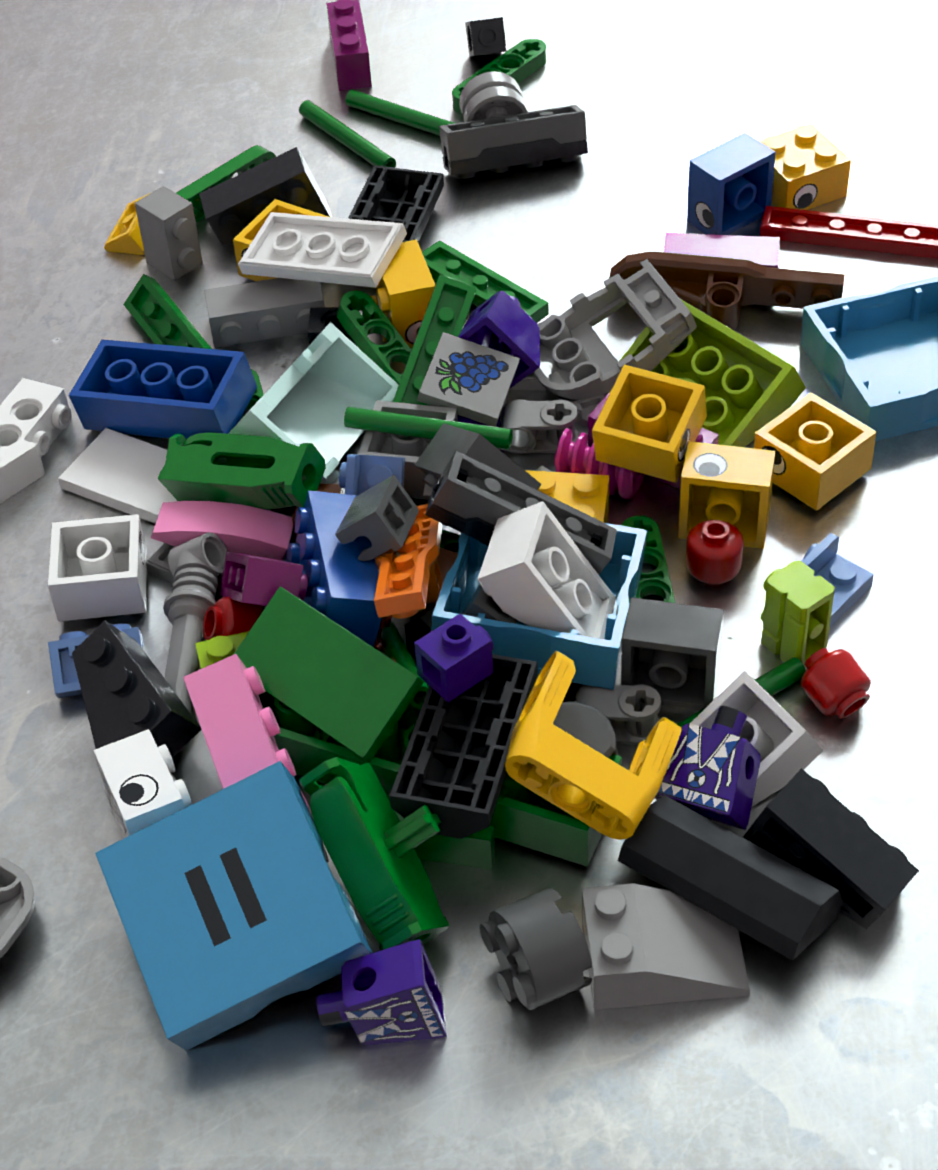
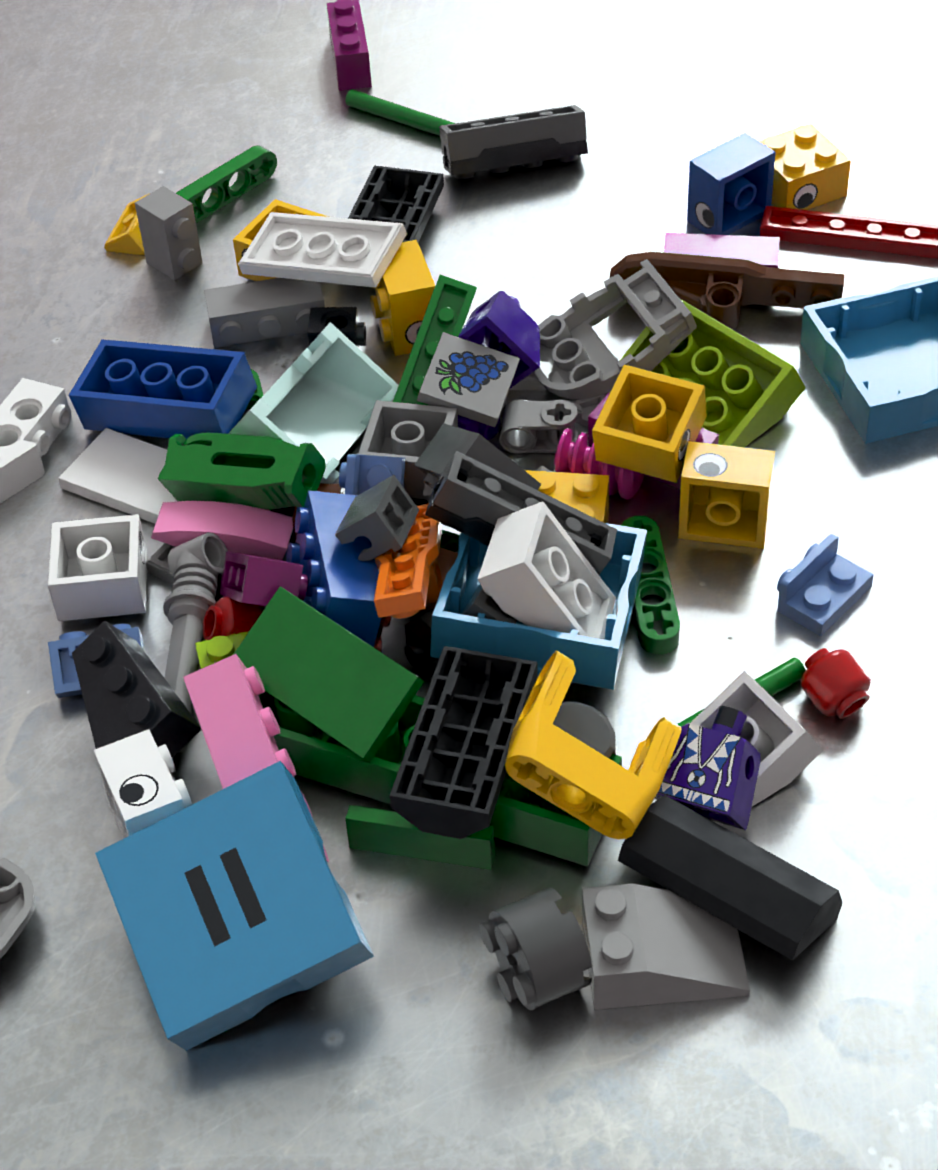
green plate [123,274,212,349] -> none
black wedge [199,147,332,245] -> none
green piece [299,100,396,168] -> none
green piece [299,757,450,950] -> none
dark purple torso [317,939,447,1046] -> none
green beam [337,290,412,385] -> none
green piece [344,407,513,450] -> none
green piece [377,621,429,709] -> none
dark purple brick [414,613,494,702] -> none
green plate [422,240,549,323] -> none
green beam [452,39,547,114] -> none
light grey wheel [459,72,528,122] -> none
black brick [465,17,507,56] -> none
light grey piece [575,684,661,746] -> none
dark grey brick [621,597,724,711] -> none
red head [686,520,744,585] -> none
black wedge [743,768,919,929] -> none
yellow brick [754,392,876,511] -> none
lime brick [760,560,835,667] -> none

